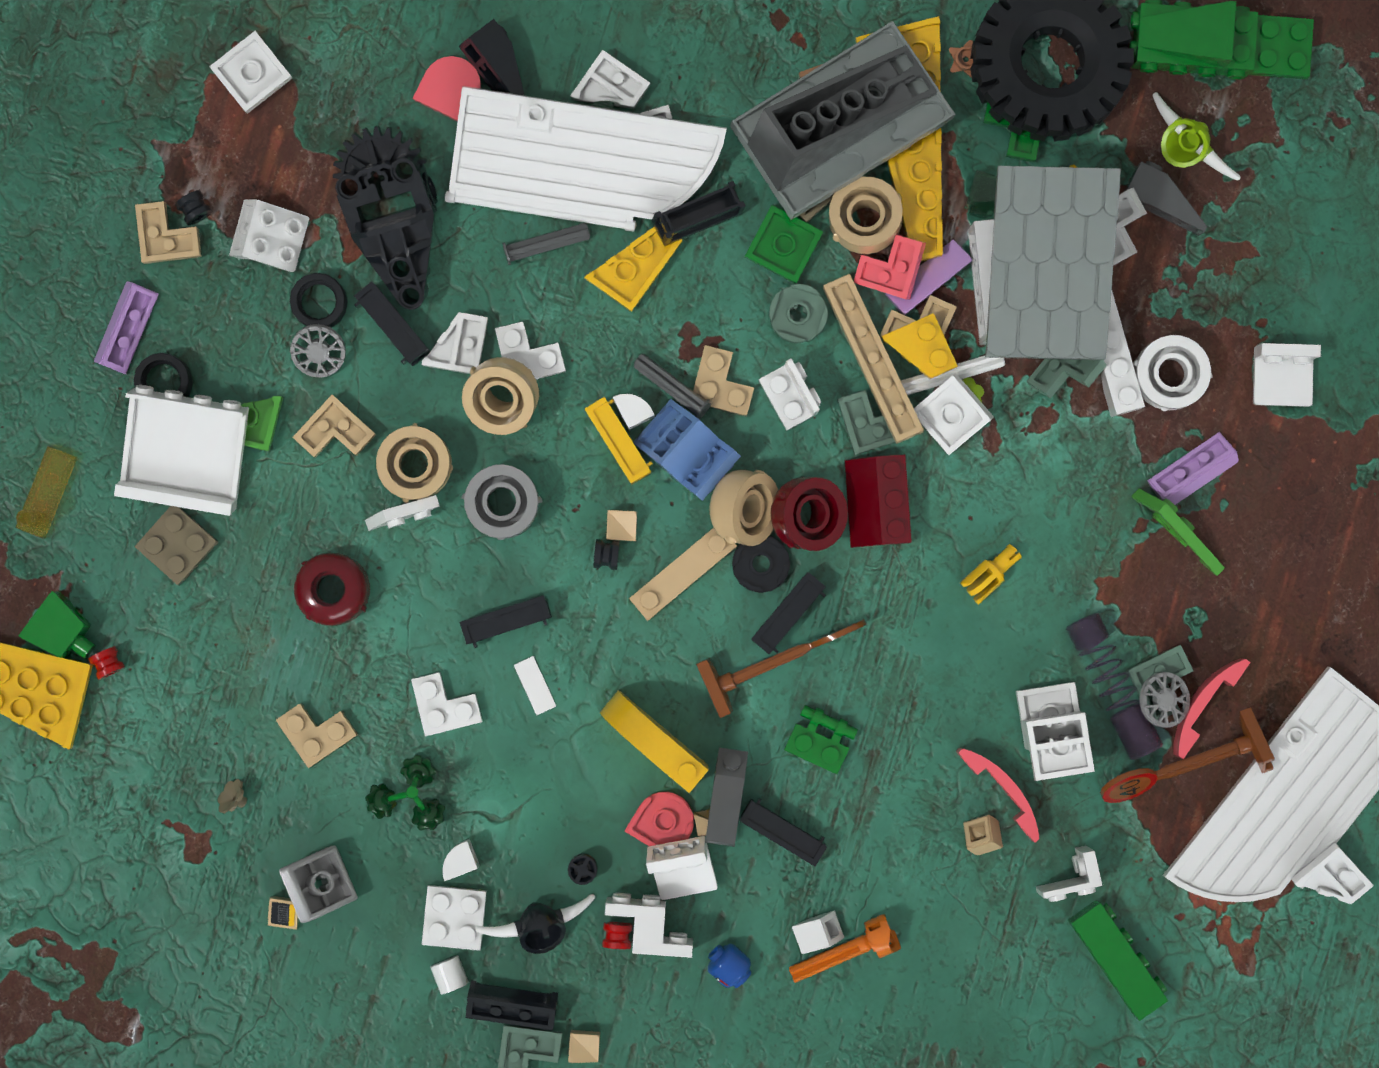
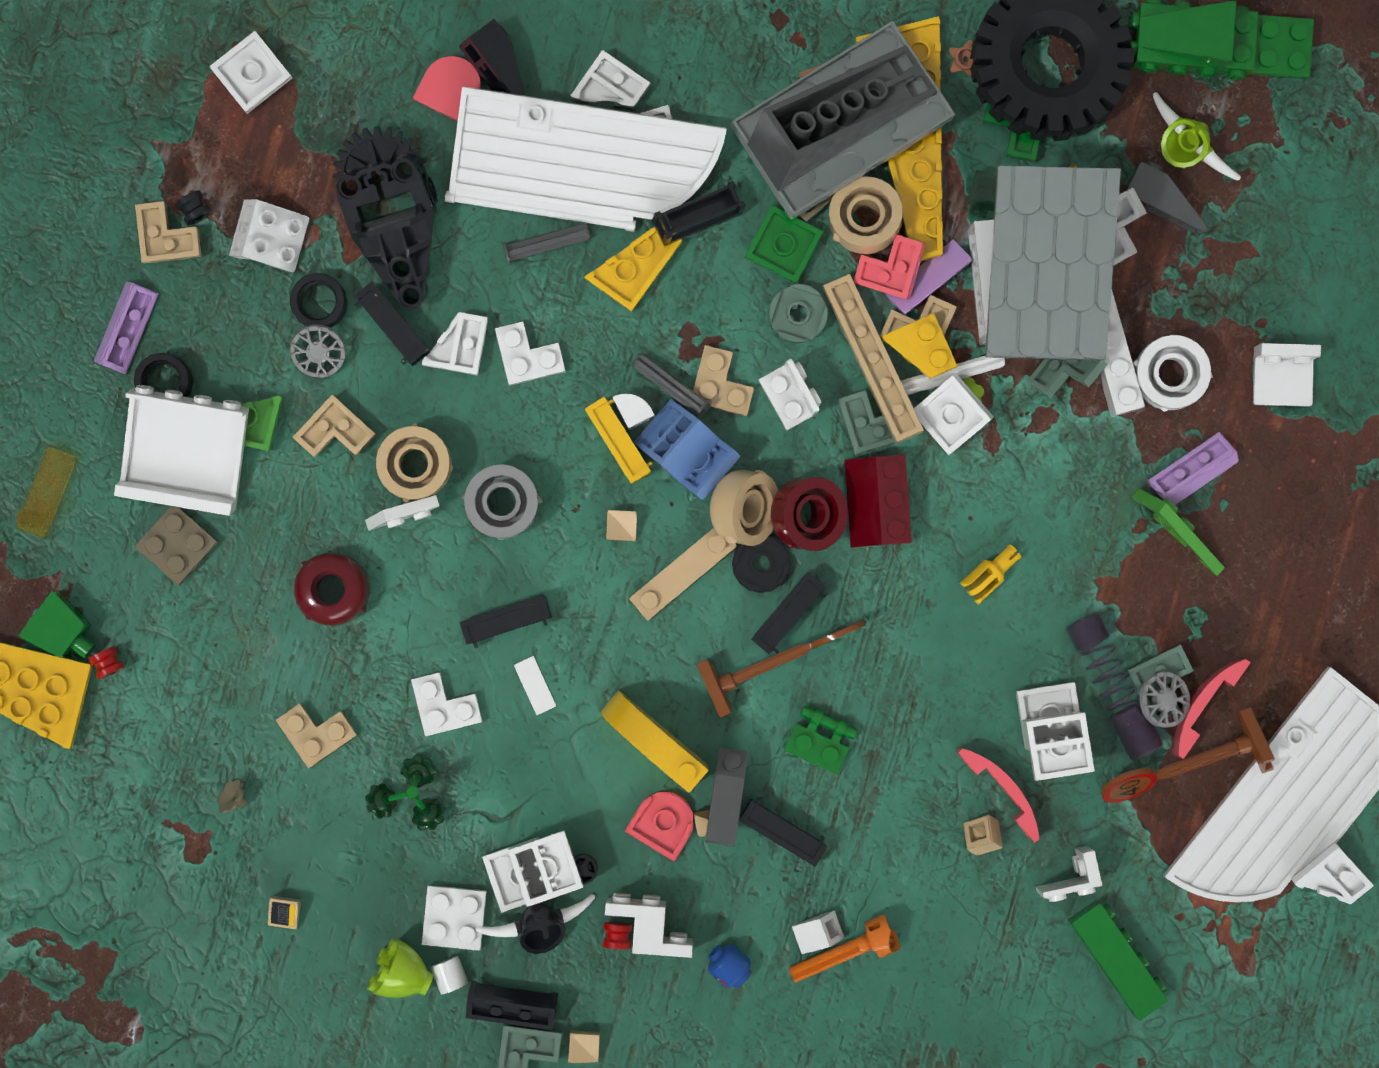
light grey brick [279,845,358,923] -> none
white brick [443,839,480,881] -> none
tan piece [462,357,539,435] -> none
black wheel [593,539,620,570] -> none
white bracket [646,836,718,900] -> none
none -> lime piece [367,938,433,998]
none -> white bracket [482,830,584,913]

